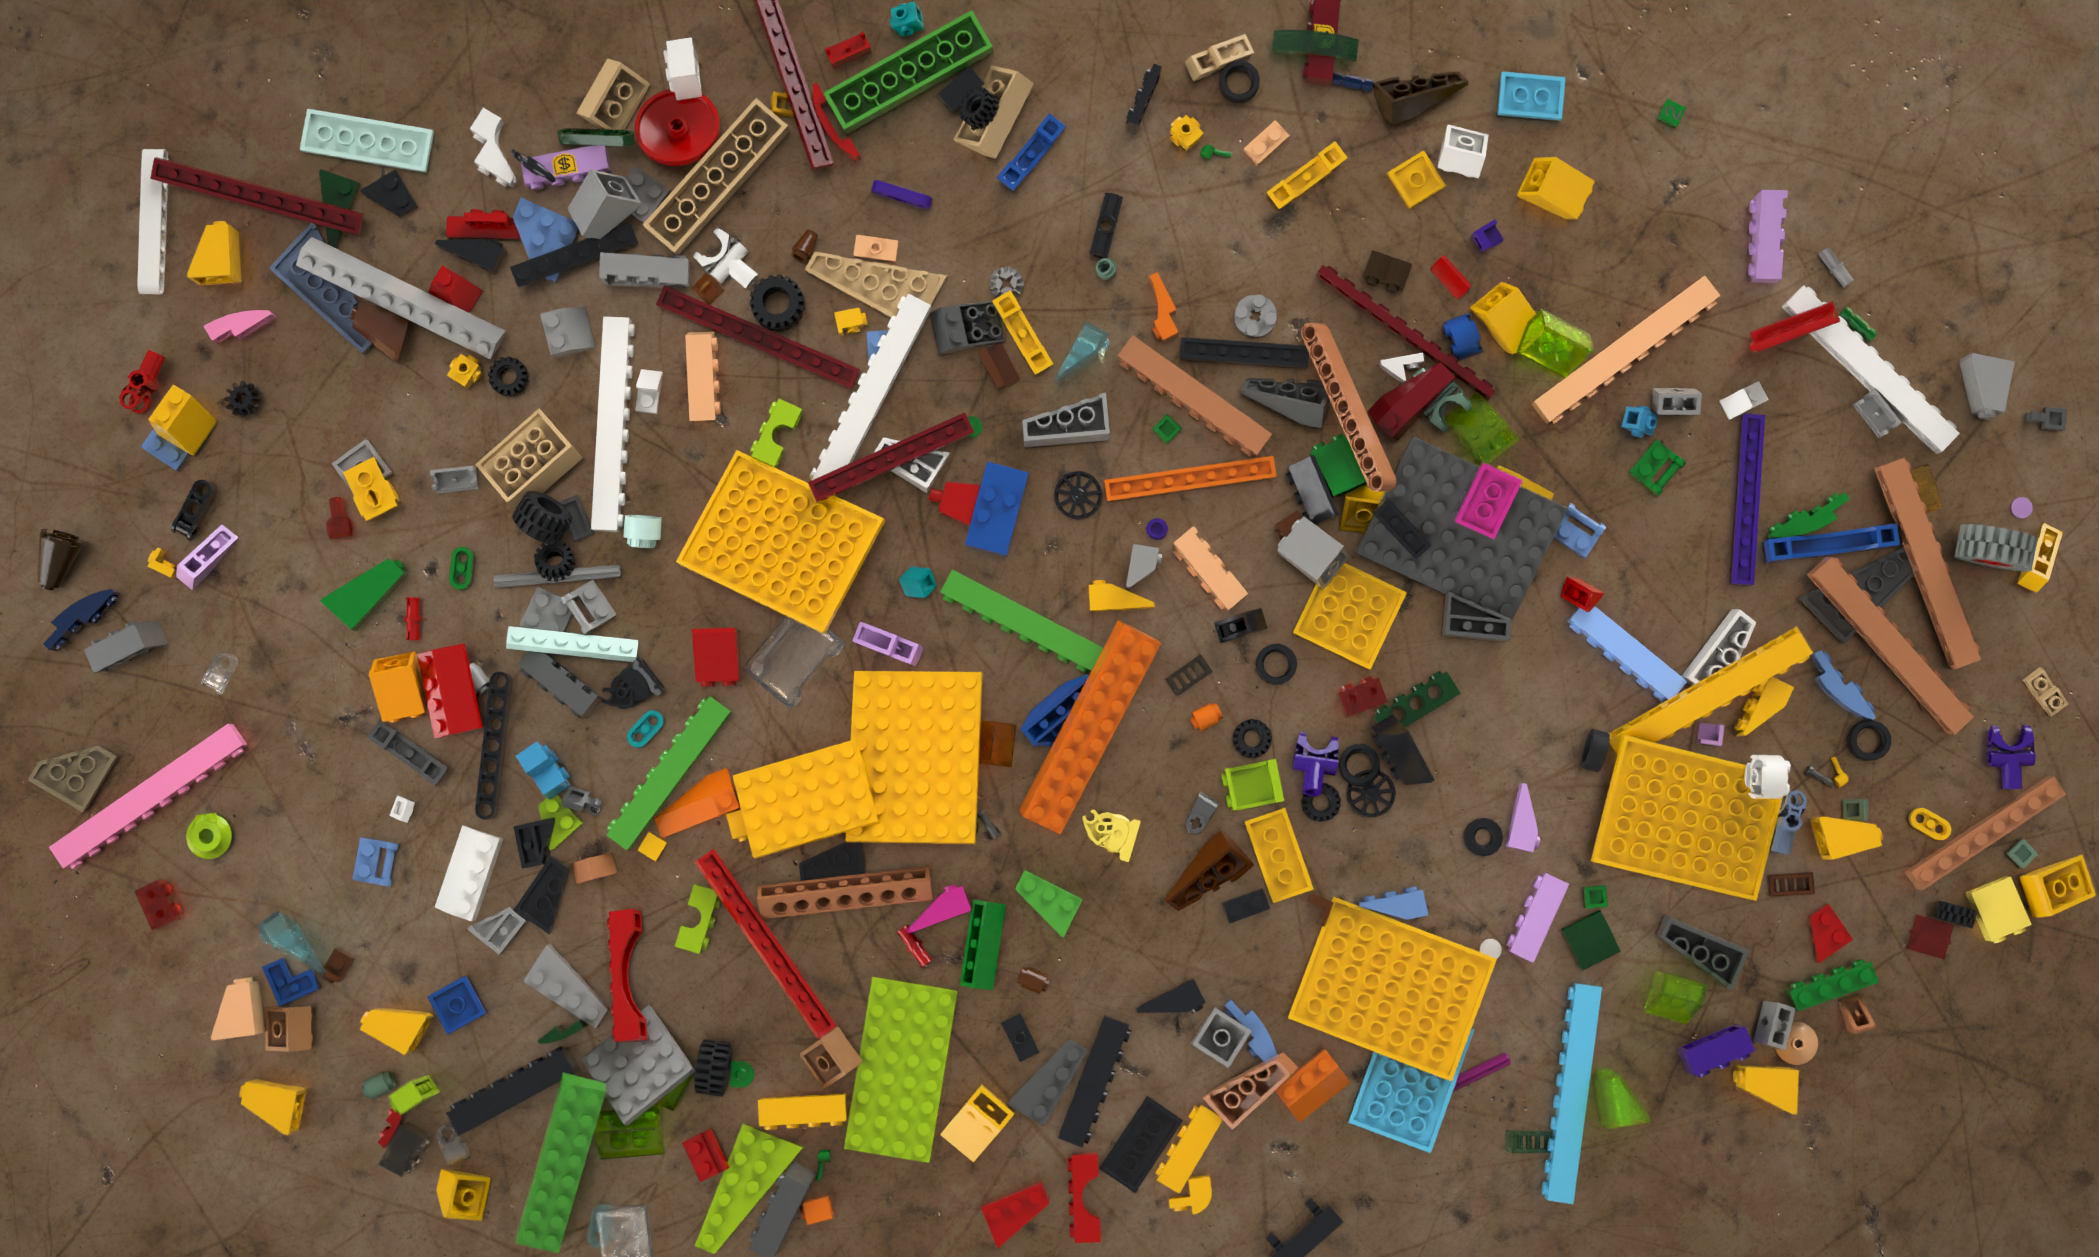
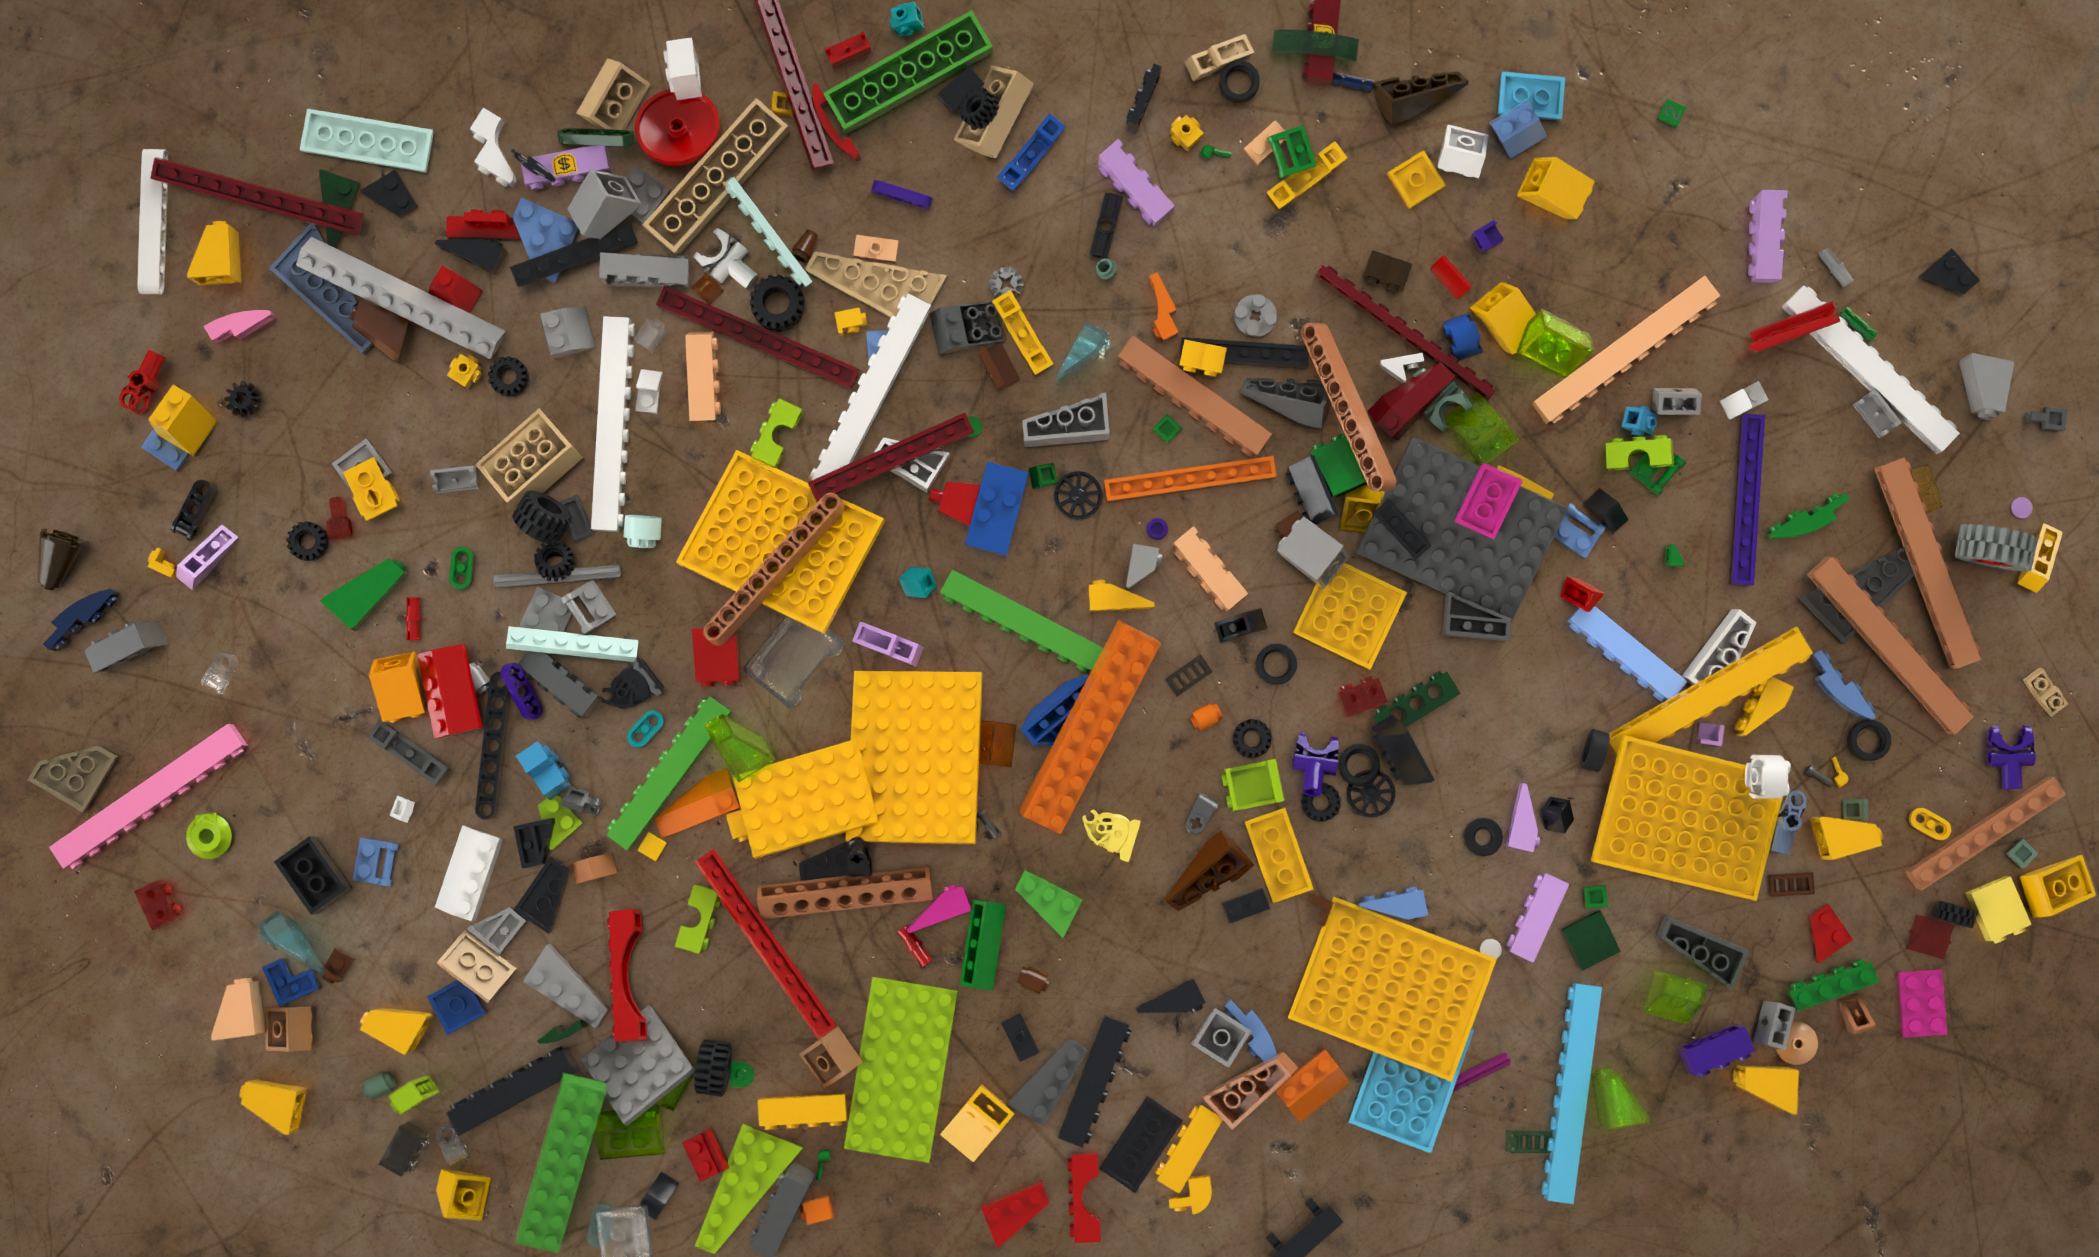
red slope [377,1108,406,1148] -> none
blue arch [1763,524,1900,563] -> none
none -> black brick [274,836,352,915]
none -> black tyre [286,521,328,561]
none -> tan plate [437,930,516,1003]
none -> dark purple beam [501,663,543,720]
none -> clear brick [633,318,668,354]
none -> black slope [638,1171,679,1220]
none -> nougat beam [703,493,845,646]
none -> clear neon green slope [705,714,776,782]
none -> light aqua plate [725,177,813,287]
none -> black piece [847,837,872,877]
none -> green slope [1028,463,1058,489]
none -> lavender wedge [1098,139,1175,227]
none -> yellow brick [1179,340,1227,377]
none -> green plate [1267,125,1317,178]
none -> medium blue slope [1489,100,1547,159]
none -> black panel [1541,797,1574,833]
none -> black slope [1584,488,1629,534]
none -> lime arch [1605,435,1674,471]
none -> green slope [1665,544,1685,568]
none -> dark pink plate [1897,969,1948,1038]
none -> black wing [1919,249,1980,295]

